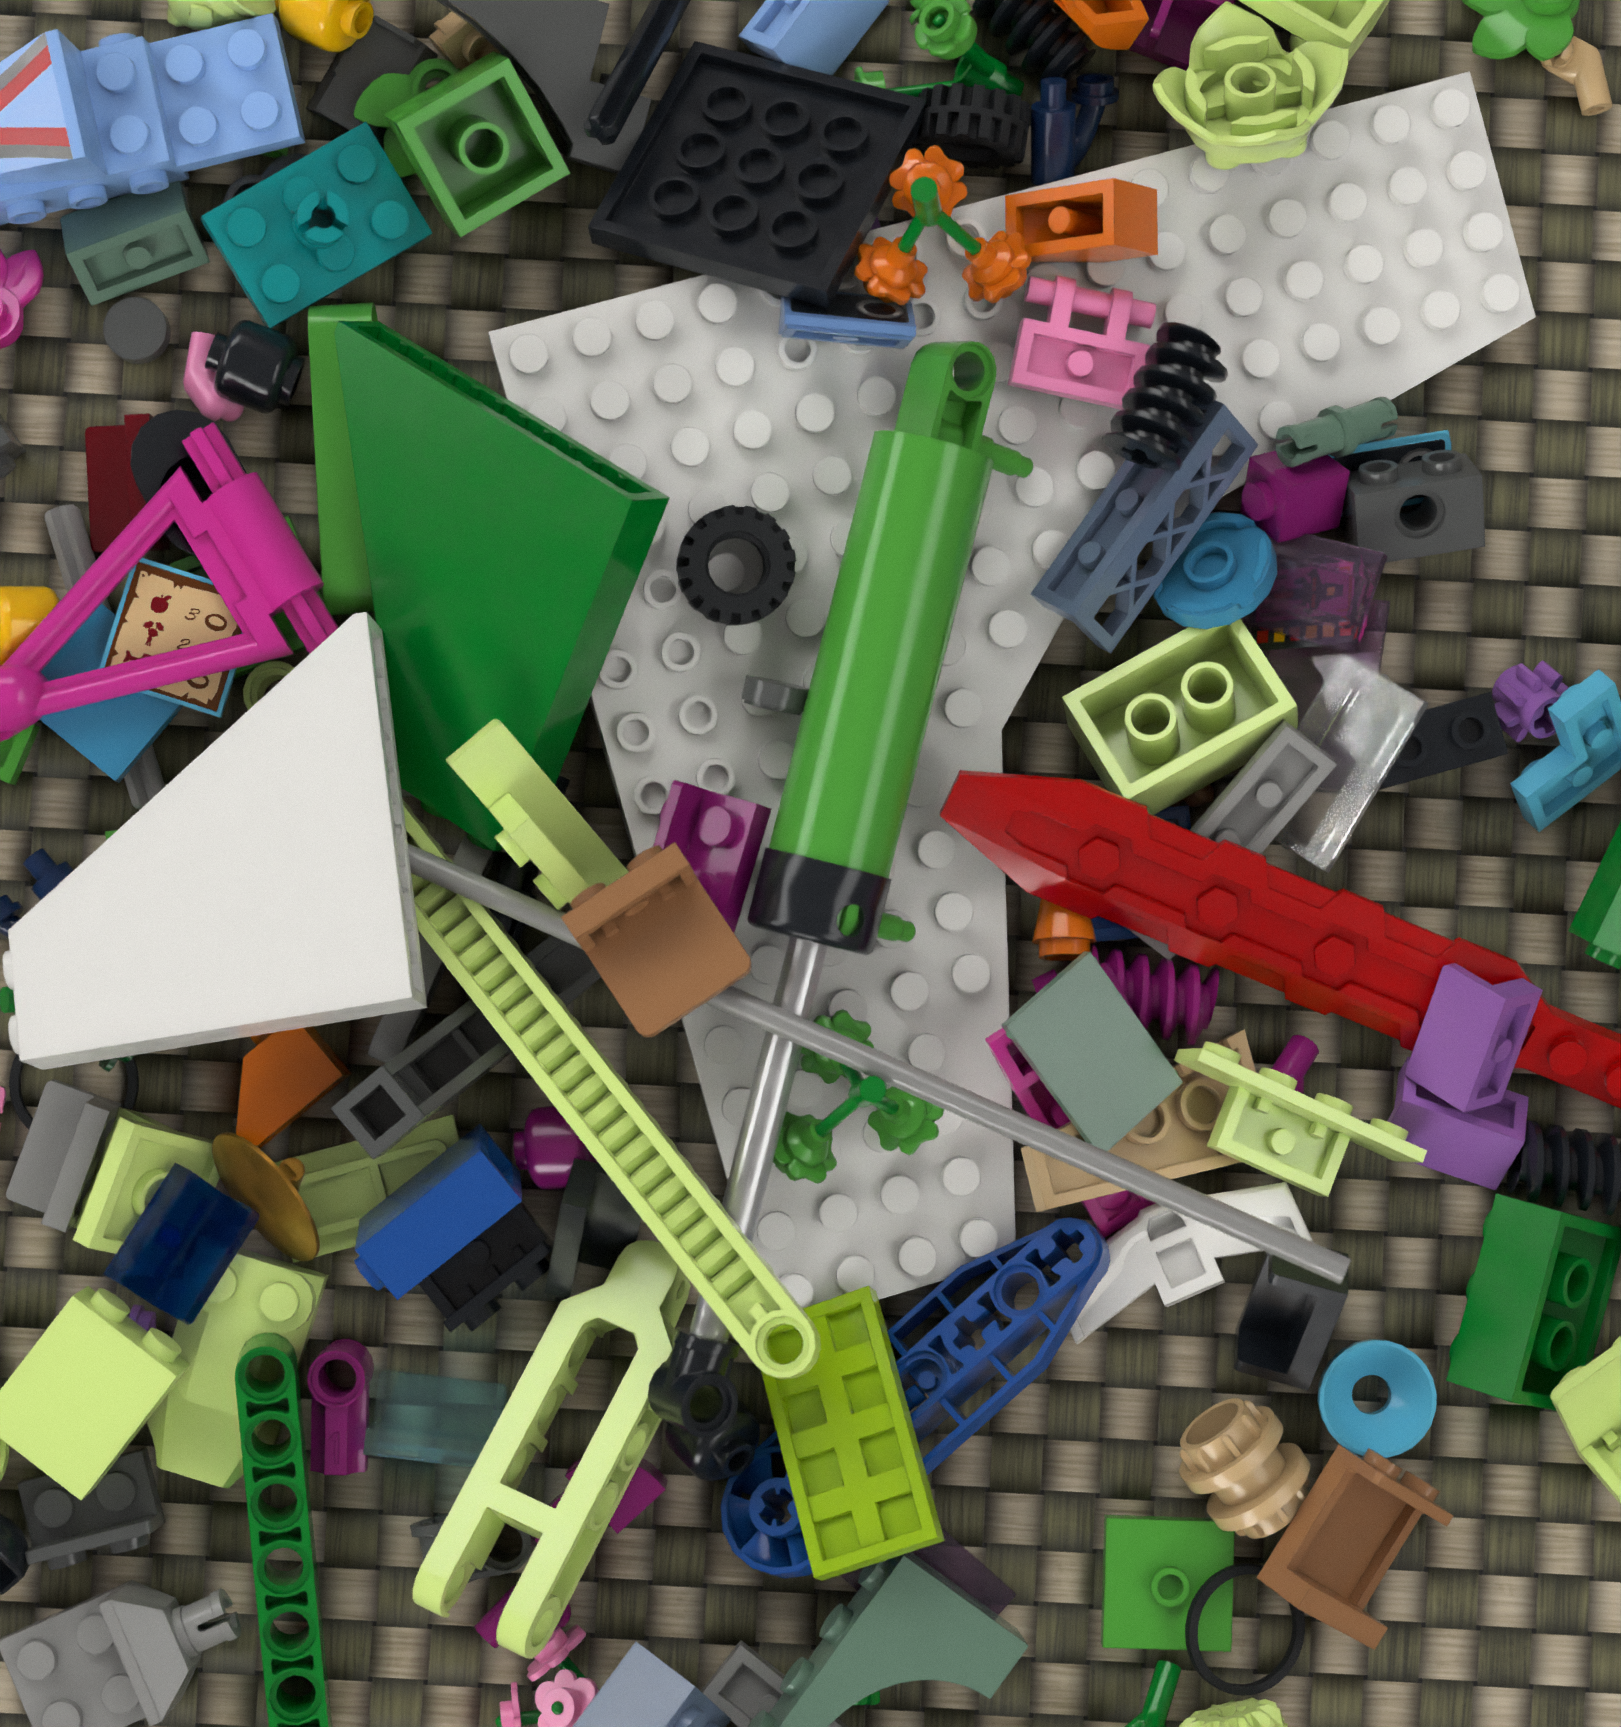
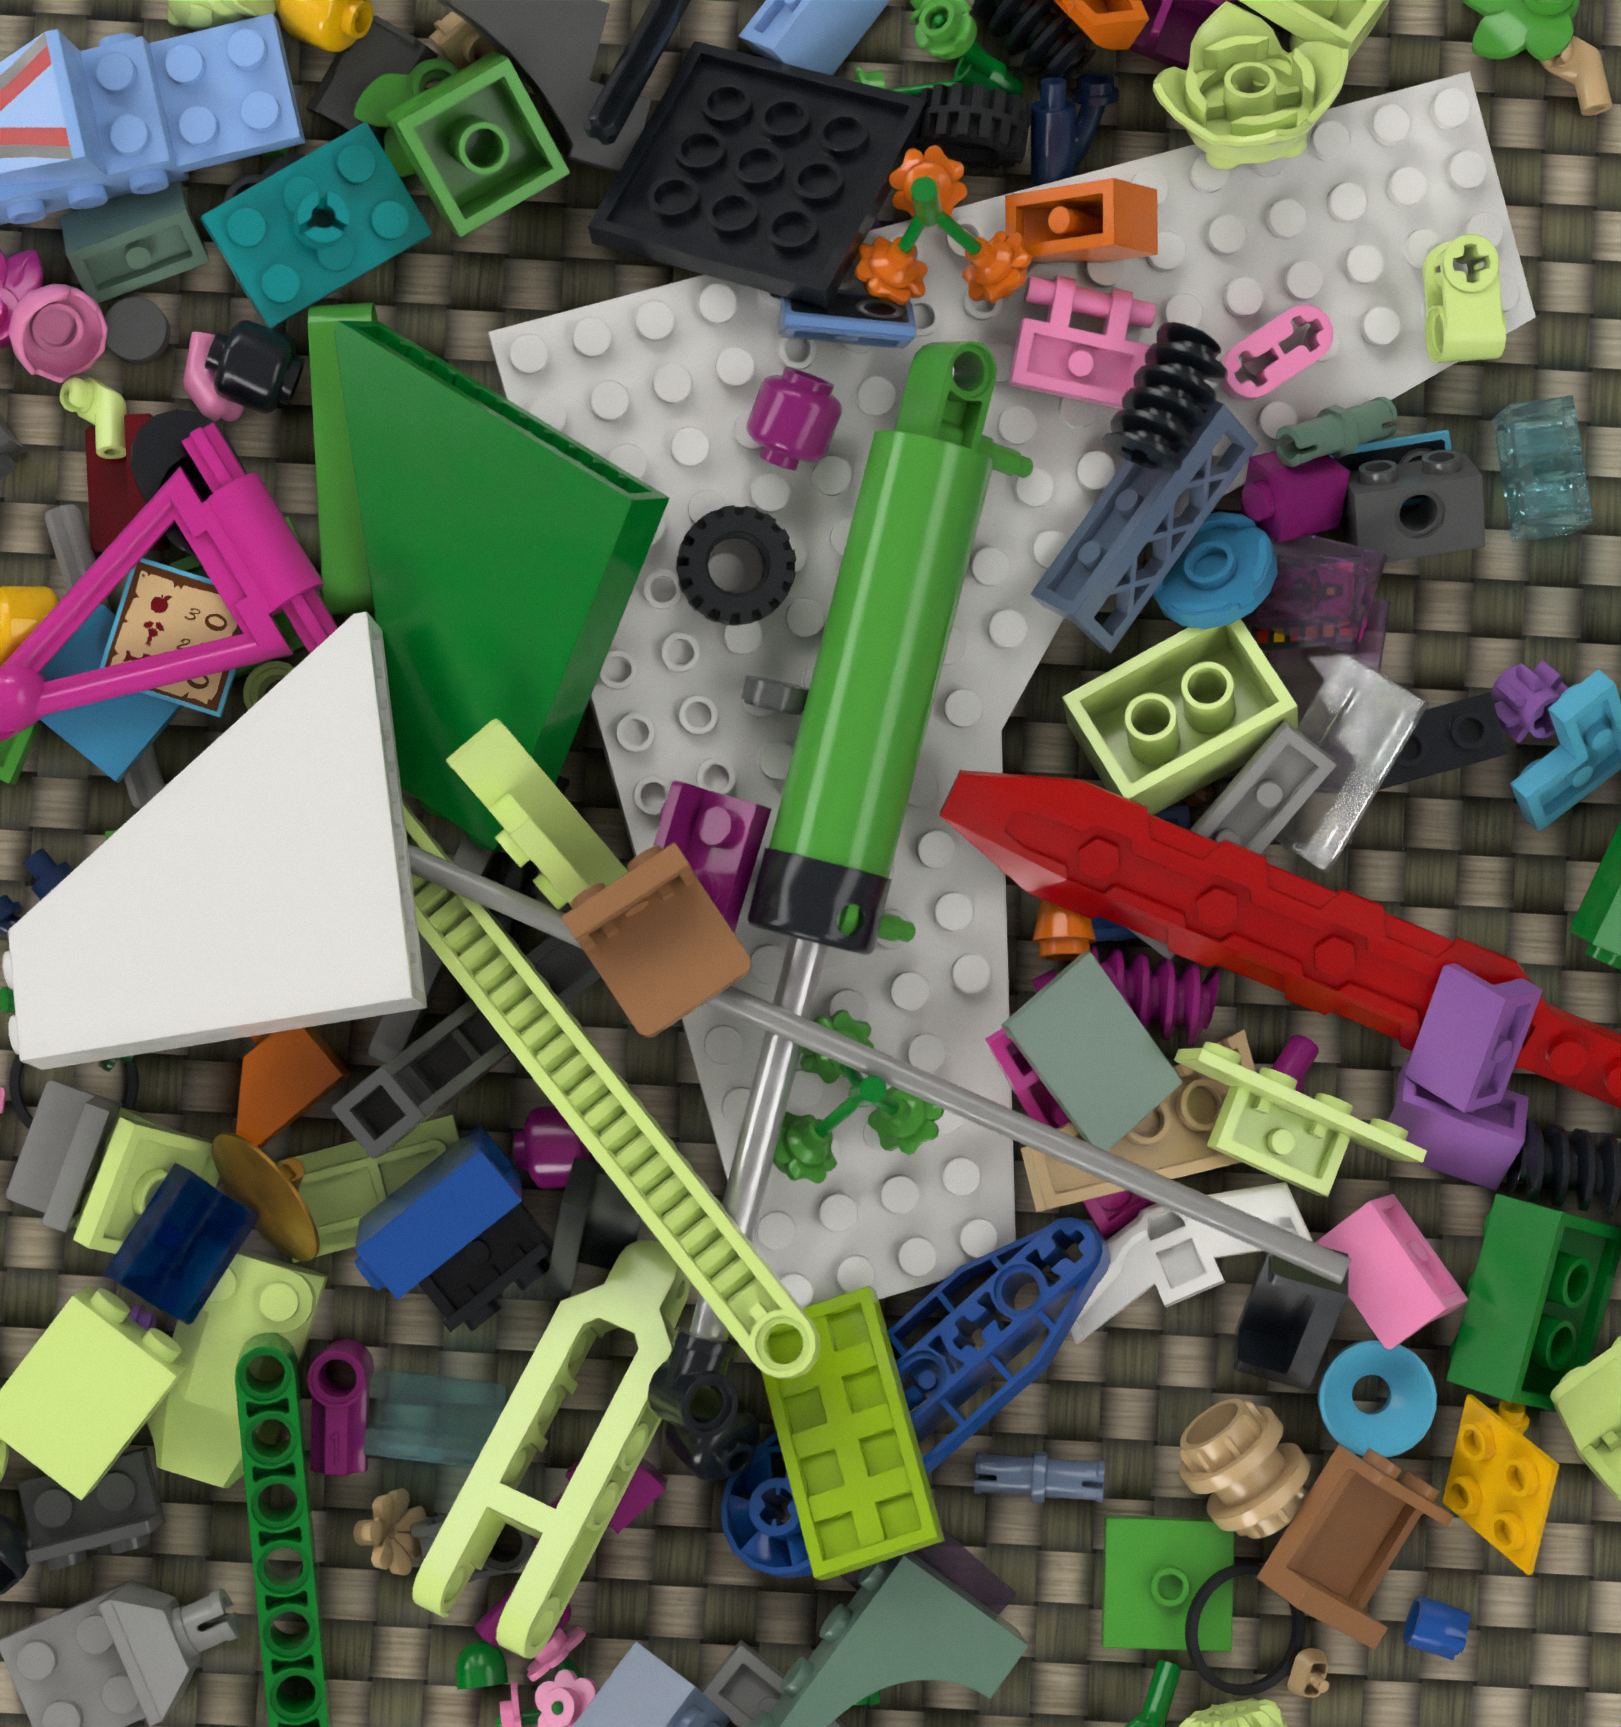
none -> bright pink hair [8,284,108,383]
none -> yellowish green arm [60,377,127,459]
none -> tan plant [353,1488,426,1576]
none -> green hinge [455,1640,508,1689]
none -> magenta head [746,367,842,470]
none -> sand blue pin [974,1451,1105,1503]
none -> bright pink beam [1219,305,1333,402]
none -> tan rock [1287,1648,1329,1698]
none -> bright pink panel [1316,1194,1469,1349]
none -> blue hose [1403,1595,1471,1660]
none -> yellowish green piece [1422,234,1506,363]
none -> yellow hinge [1442,1394,1560,1575]
none -> clear light blue brick [1492,395,1593,542]

